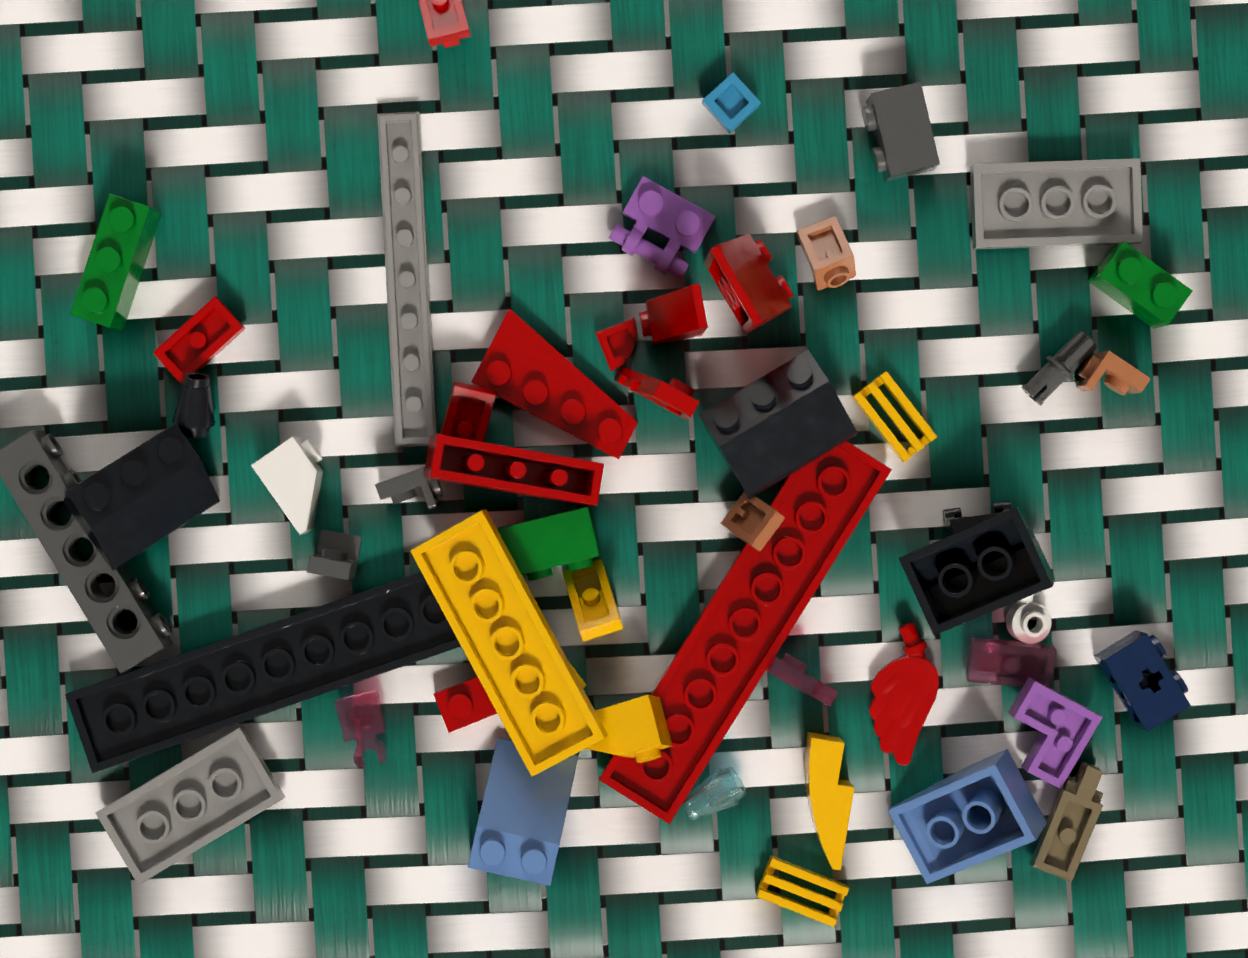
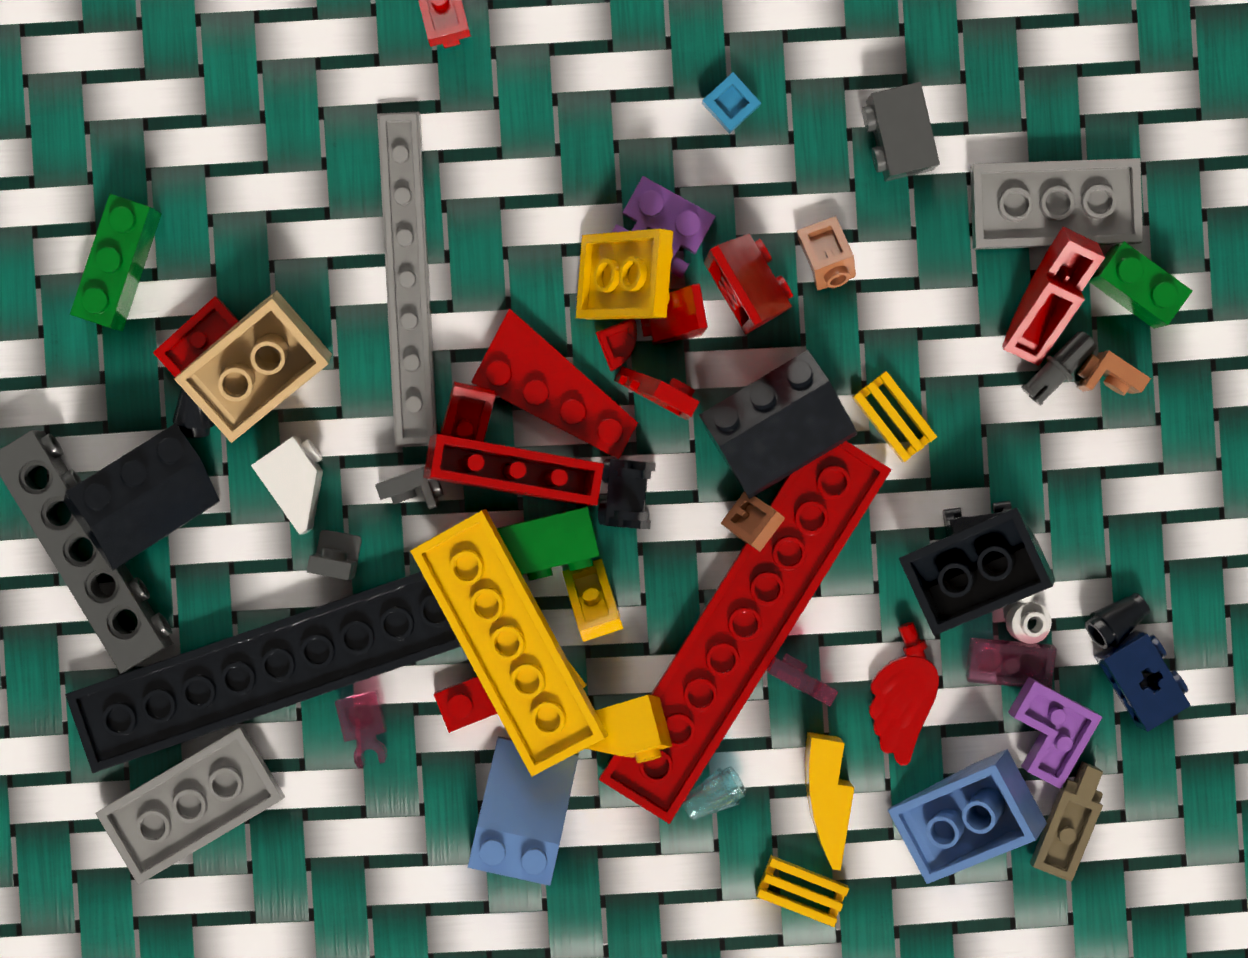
none -> tan slope [174,290,332,443]
none -> yellow plate [576,229,673,320]
none -> black piece [598,459,656,529]
none -> red slope [1002,226,1105,366]
none -> black cone [1085,593,1150,650]

